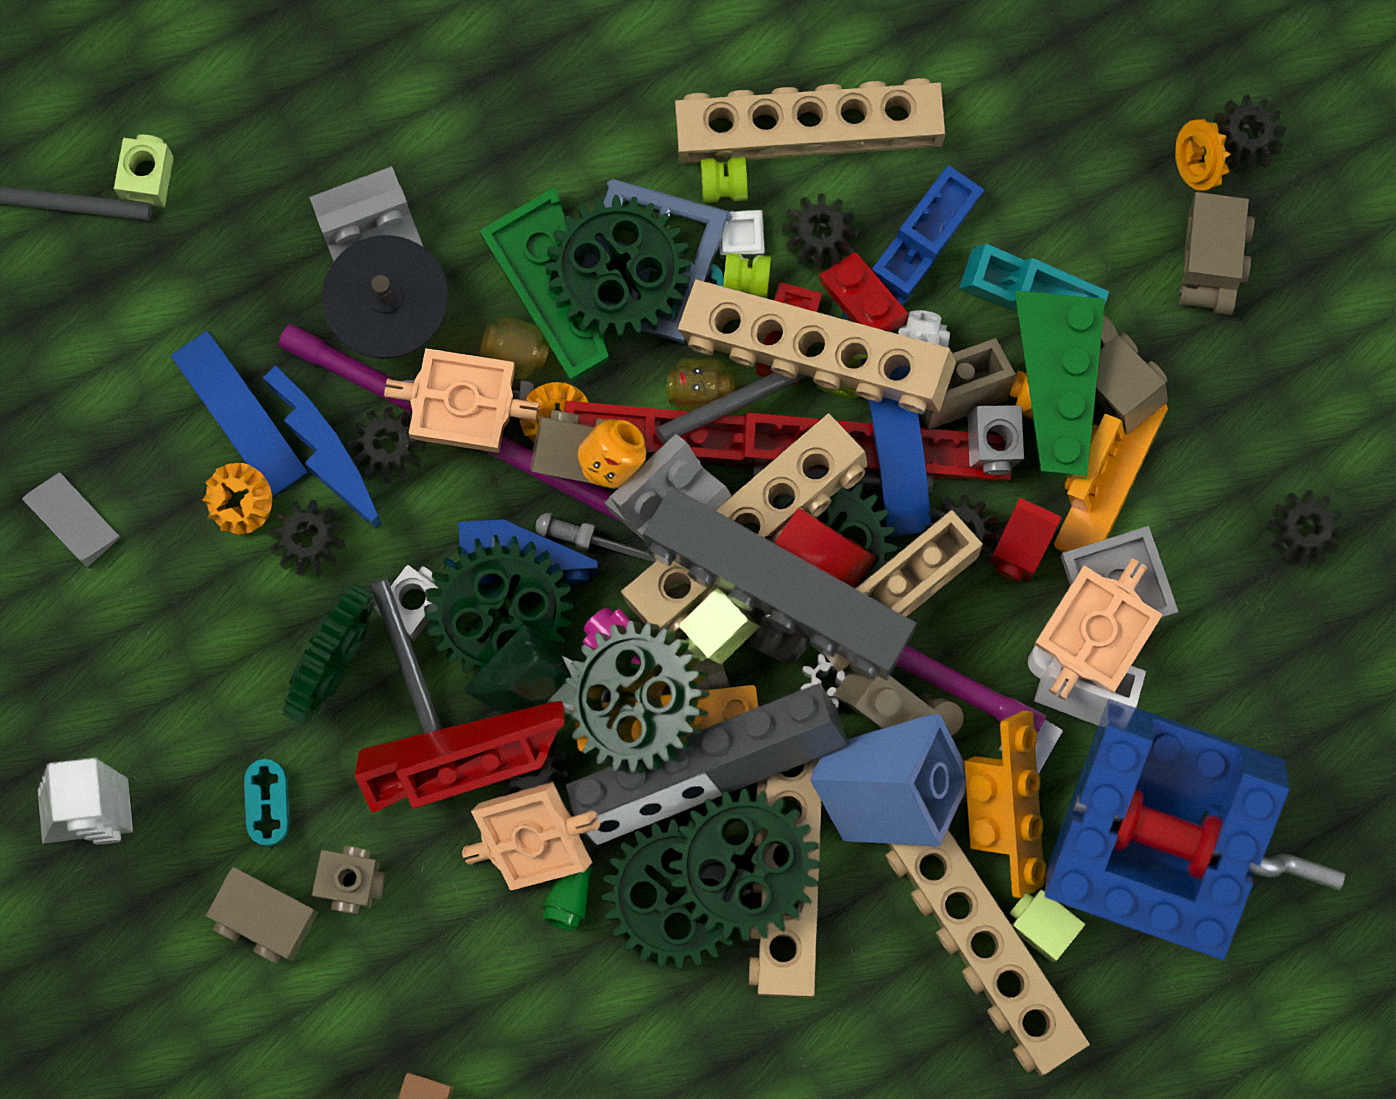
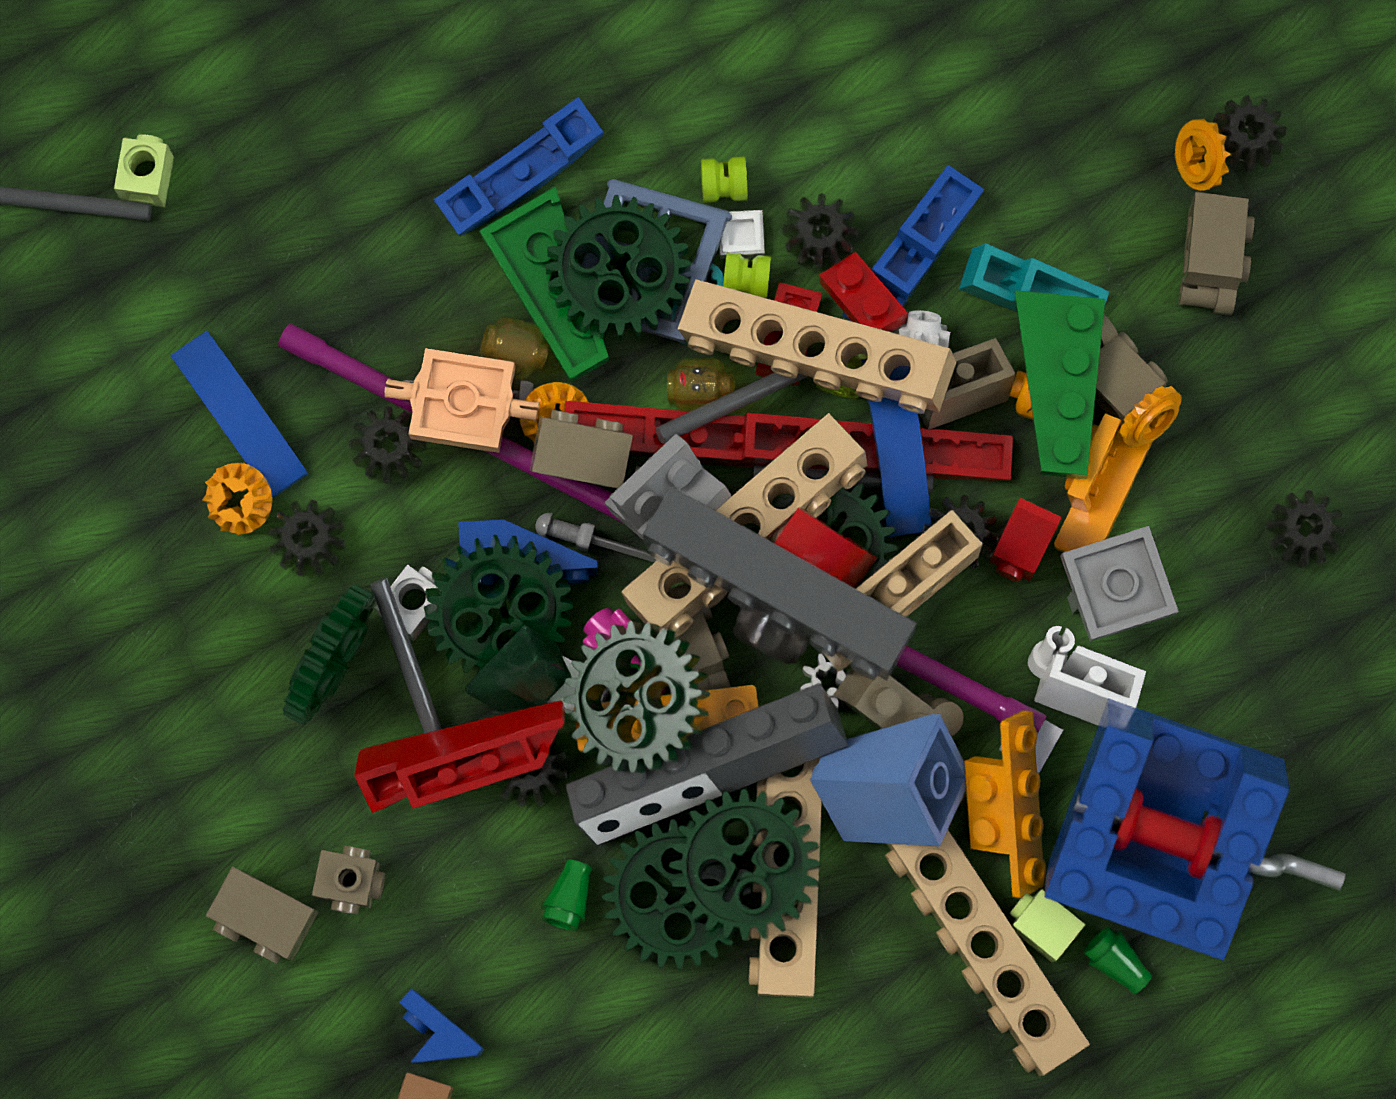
light grey slope [22,472,120,567] -> none
white wedge [38,758,133,844] -> none
teal beam [244,759,290,847] -> none
blue slope [263,365,382,529] -> none
light grey bracket [309,166,423,261] -> none
black piece [322,235,448,358] -> none
light nougat plate [462,782,600,891] -> none
light orange head [577,419,646,488] -> none
tan brick [675,78,945,164] -> none
yellowish green brick [678,587,760,664] -> none
light grey brick [967,406,1024,475] -> none
light nougat plate [1034,559,1163,701] -> none
none -> blue slope [399,988,485,1063]
none -> blue slope [434,97,604,236]
none -> green cone [1083,926,1152,994]
none -> light orange gear [1119,386,1182,447]

